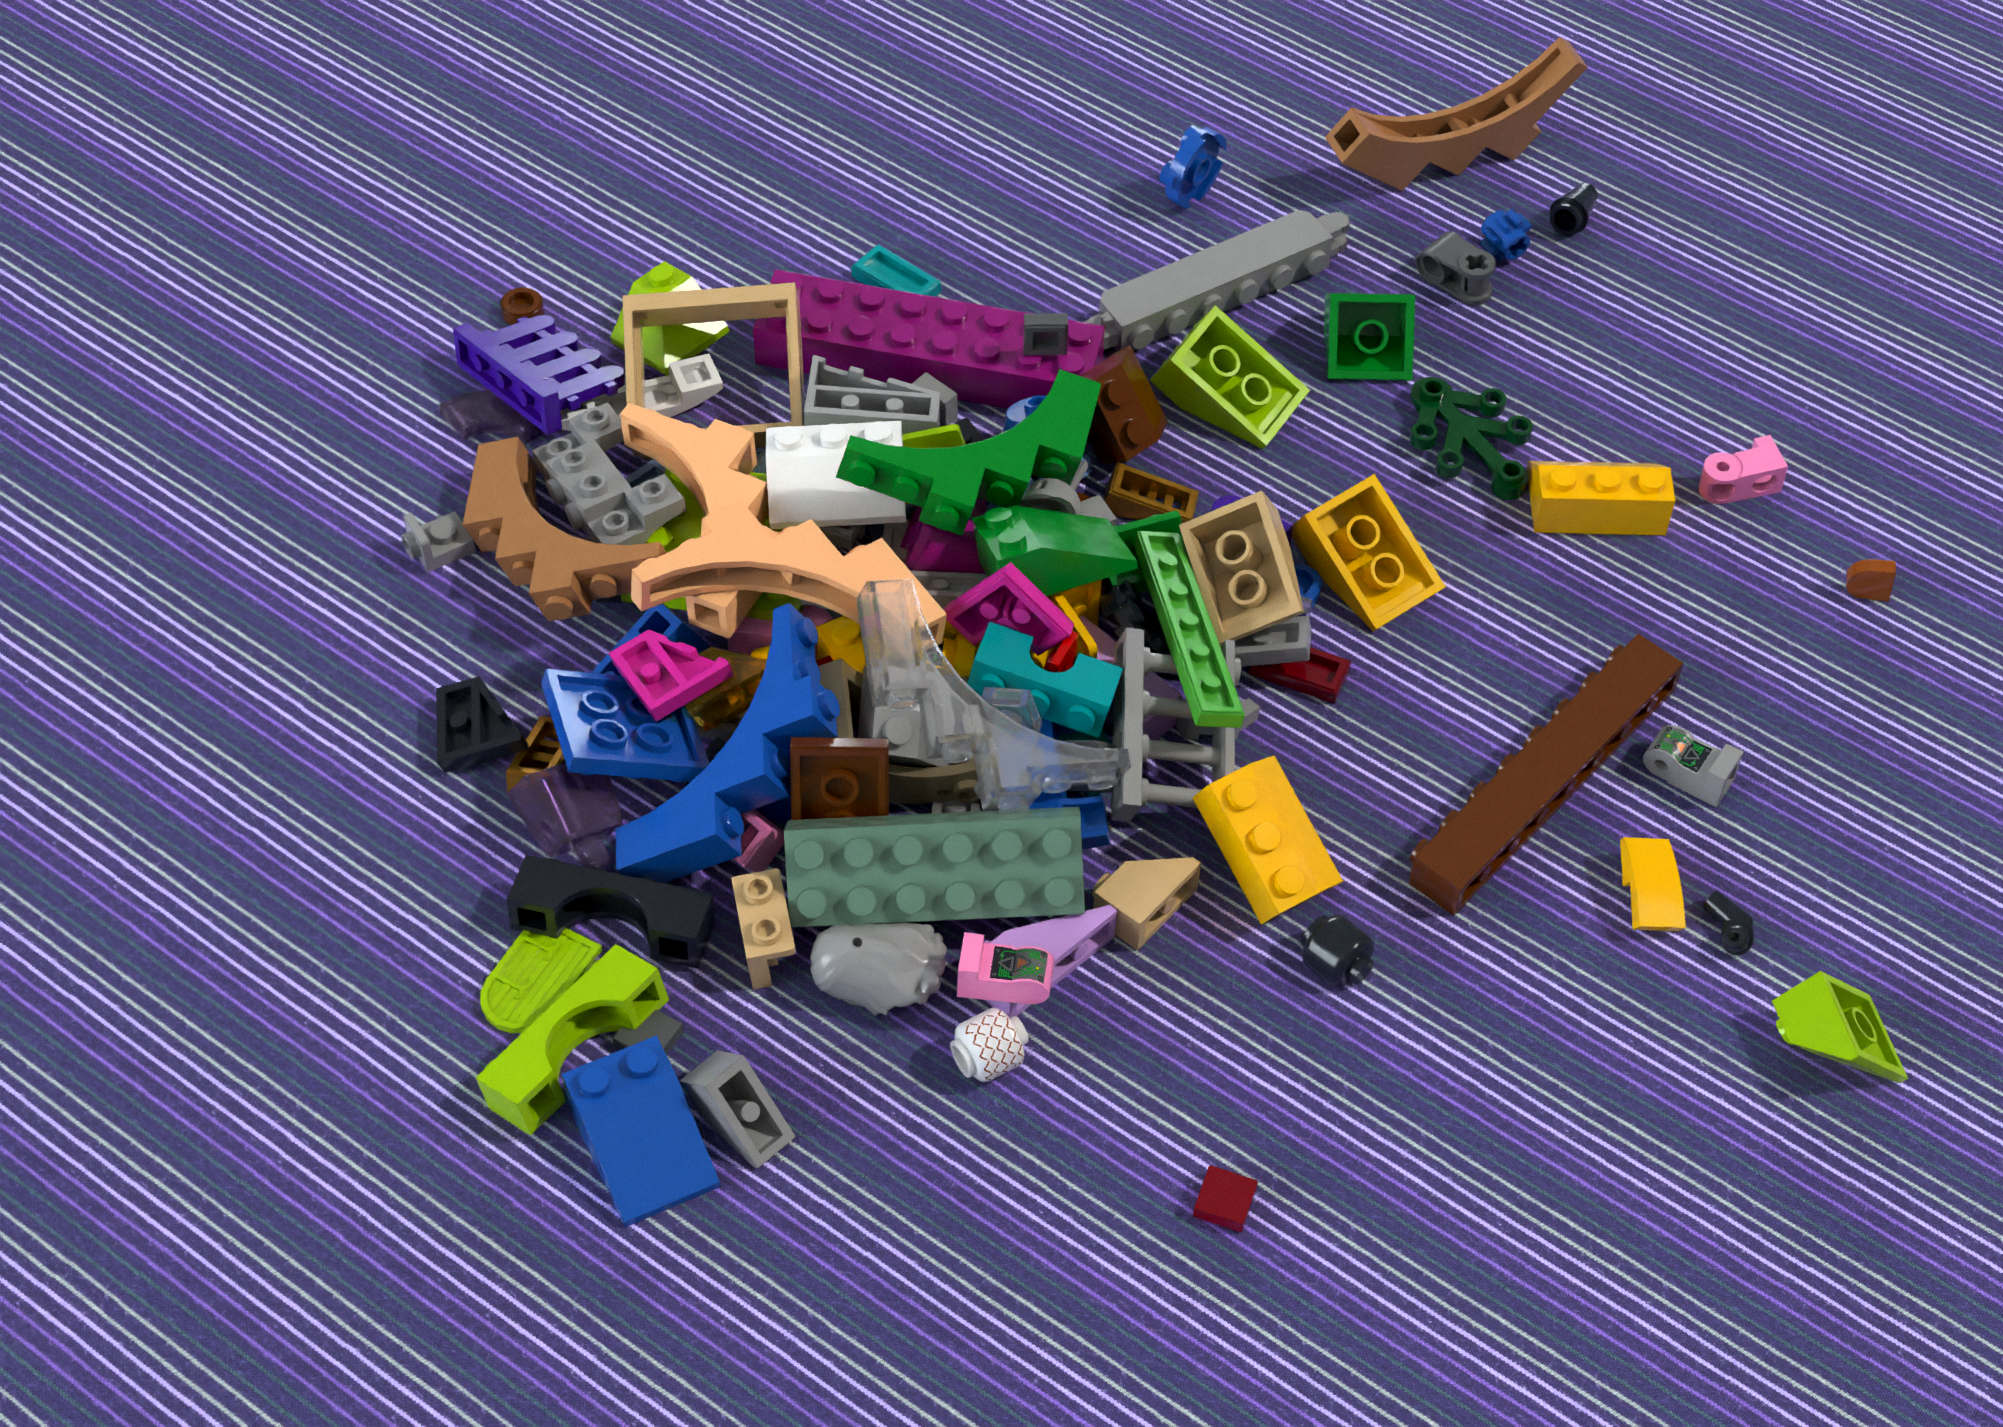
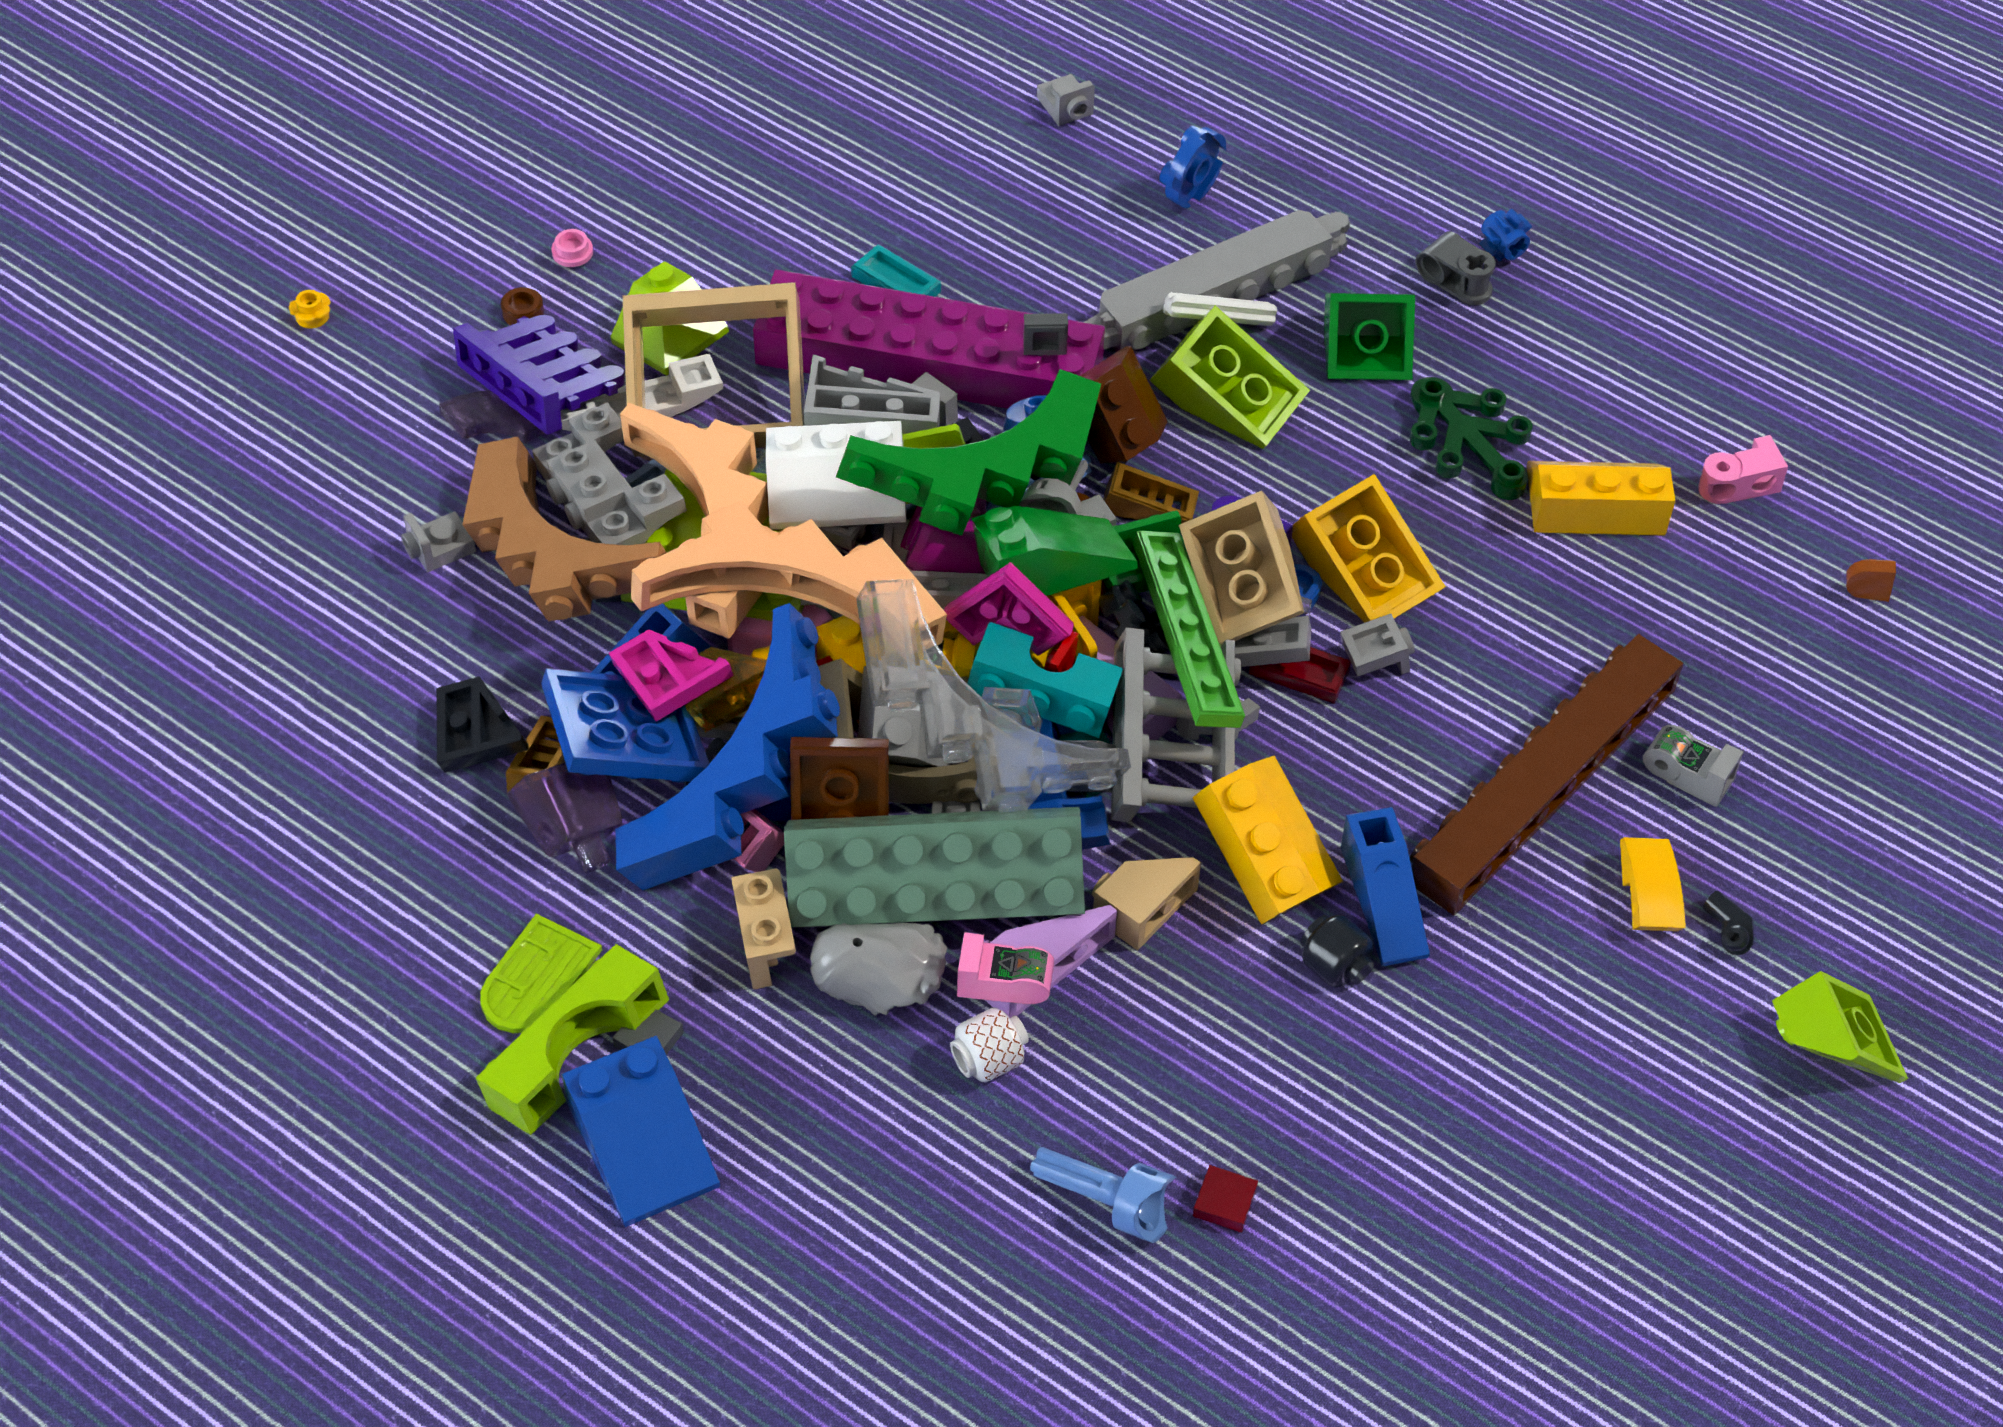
black arch [507,855,715,969] -> none
light grey slope [679,1050,796,1168] -> none
medium nougat arch [1325,37,1588,191] -> none
black cone [1550,183,1598,235] -> none
none -> yellow plate [289,290,331,328]
none -> bright pink plate [551,229,593,267]
none -> medium blue piece [1030,1147,1177,1243]
none -> light grey bracket [1037,74,1095,126]
none -> white axle [1163,292,1277,326]
none -> light grey bracket [1340,614,1415,677]
none -> blue slope [1340,807,1430,967]

